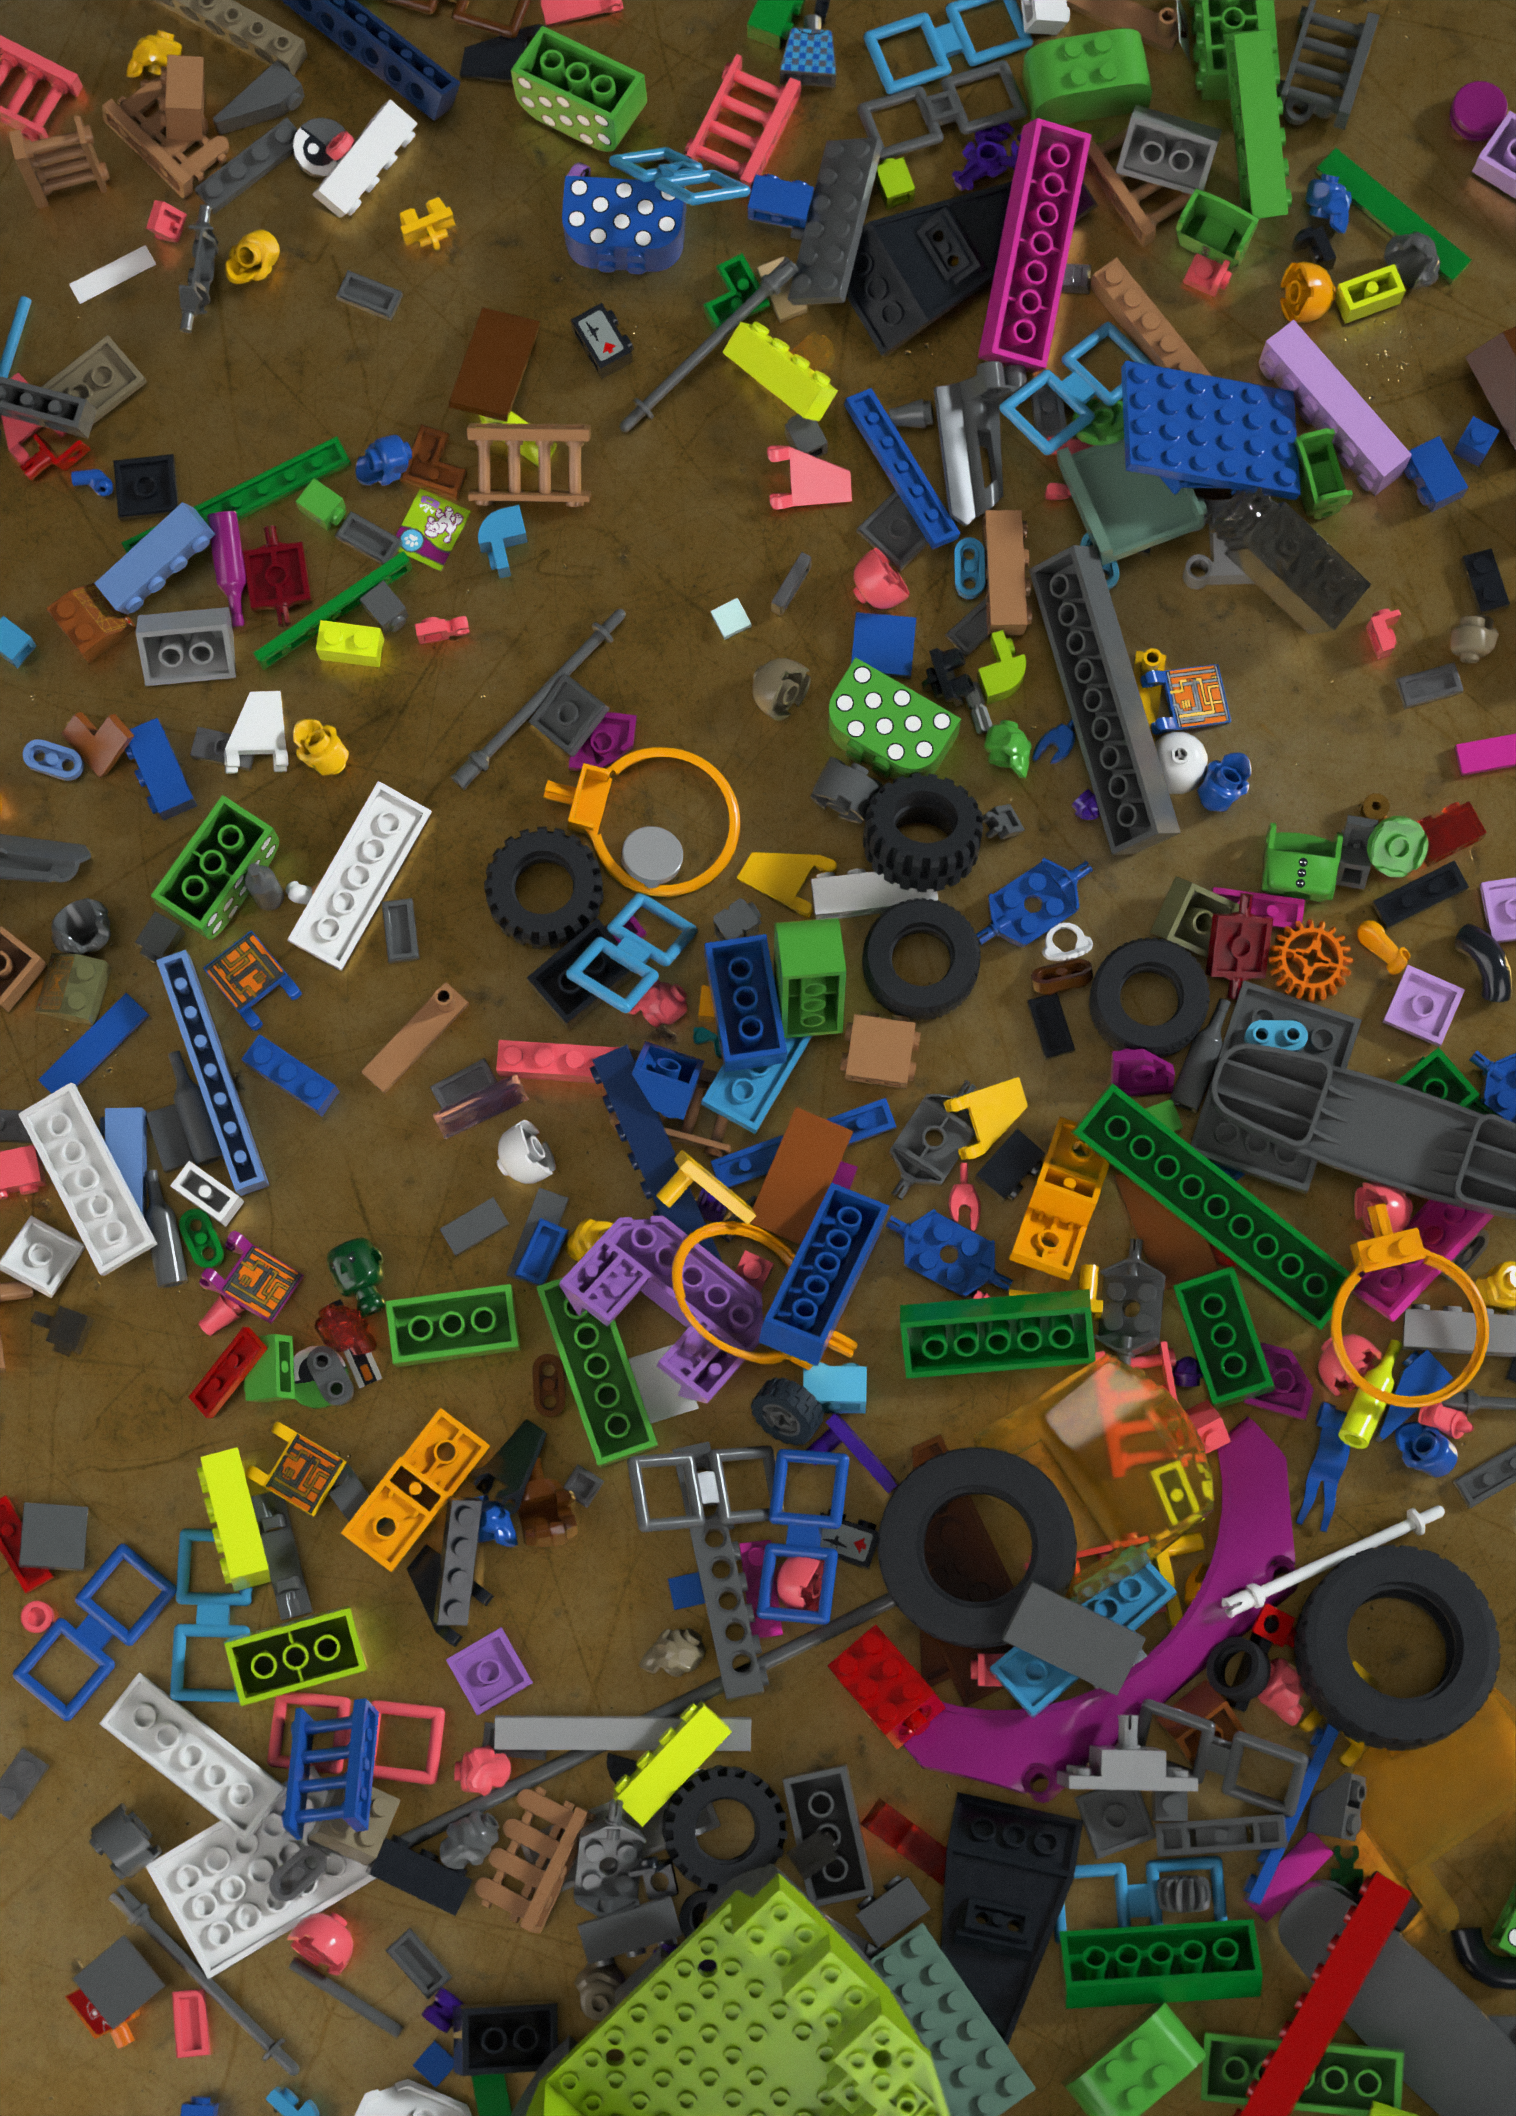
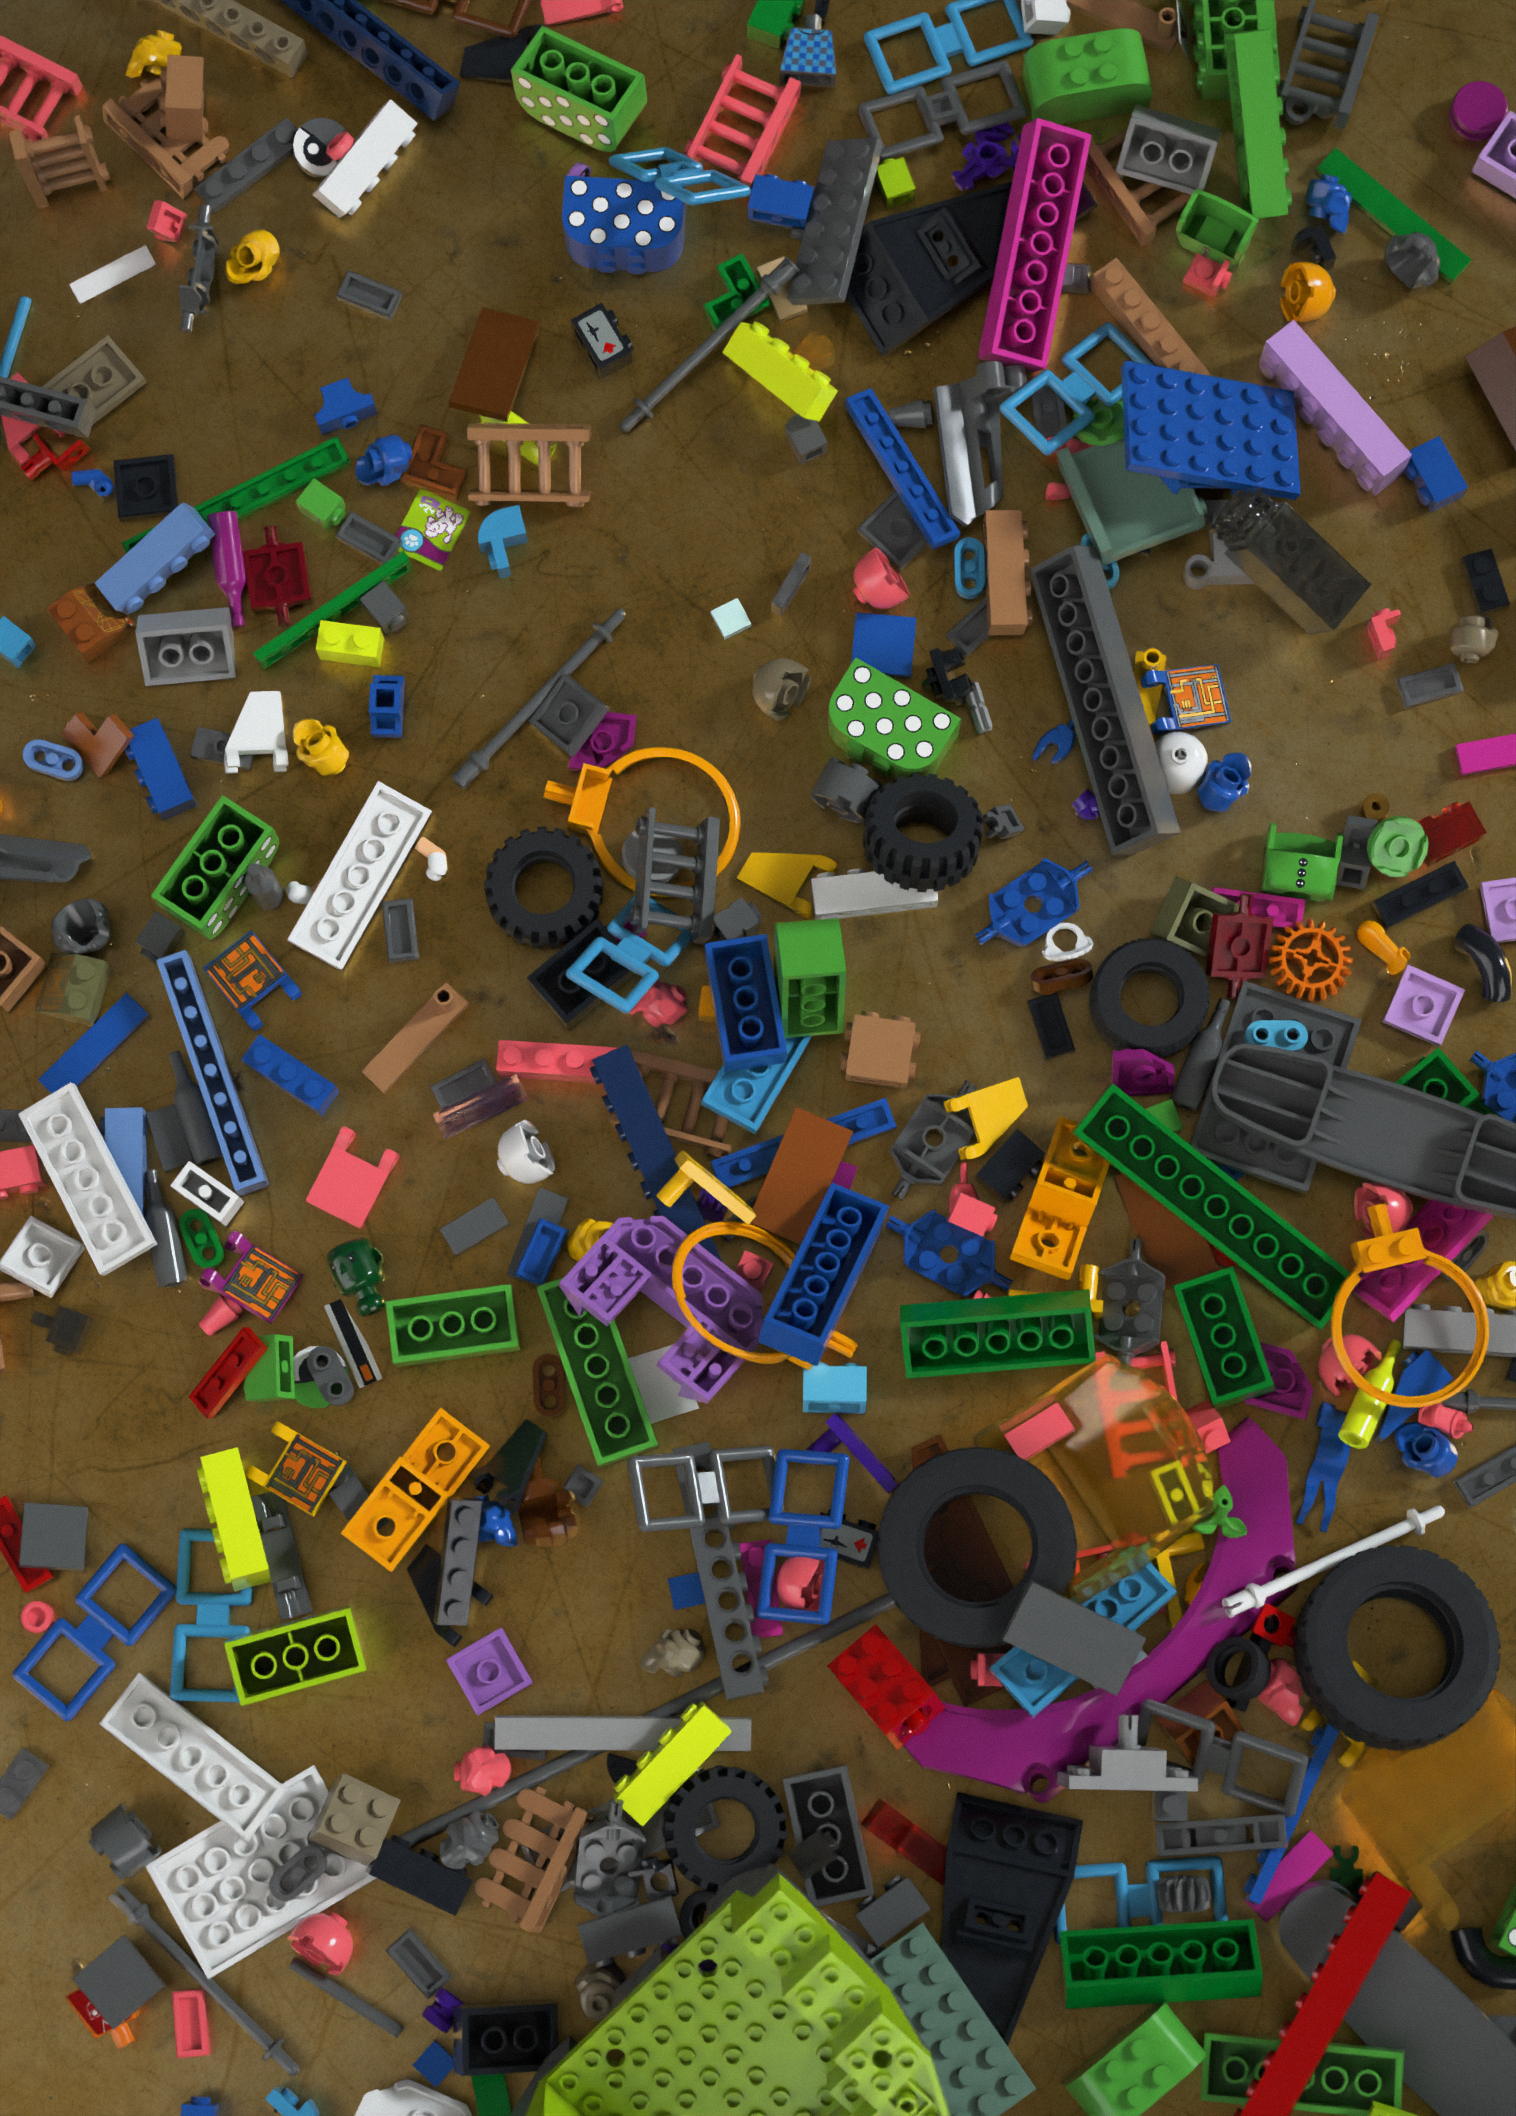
dark grey slope [212,60,305,135] -> none
coral bar [267,1691,445,1785] -> none
blue fence [281,1698,379,1840] -> none
clear red head [314,1304,377,1355] -> none
yellow hips [400,197,456,251] -> none
coral plate [415,616,470,645] -> none
blue slope [632,1041,704,1120] -> none
teal piece [693,1027,722,1058] -> none
black wheel [751,1377,824,1446] -> none
coral flag [767,445,852,509] -> none
black tyre [862,898,981,1021] -> none
lime brick [977,630,1026,705] -> none
bright green head [984,720,1032,778] -> none
dark grey tile [1074,1789,1156,1859] -> none
dark purple plate [1172,1356,1203,1387] -> none
bright green piece [1294,428,1353,519] -> none
dark grey slope [1306,1772,1367,1841] -> none
neon yellow brick [1335,264,1406,324] -> none
blue brick [1453,416,1500,467] -> none
none -> coral flag [305,1127,399,1229]
none -> blue brick [314,377,378,435]
none -> blue brick [369,675,405,738]
none -> white arm [415,837,447,881]
none -> dark grey fence [629,808,720,944]
none -> coral brick [946,1191,998,1236]
none -> coral tile [1004,1402,1075,1461]
none -> bright green plant [1191,1485,1247,1538]

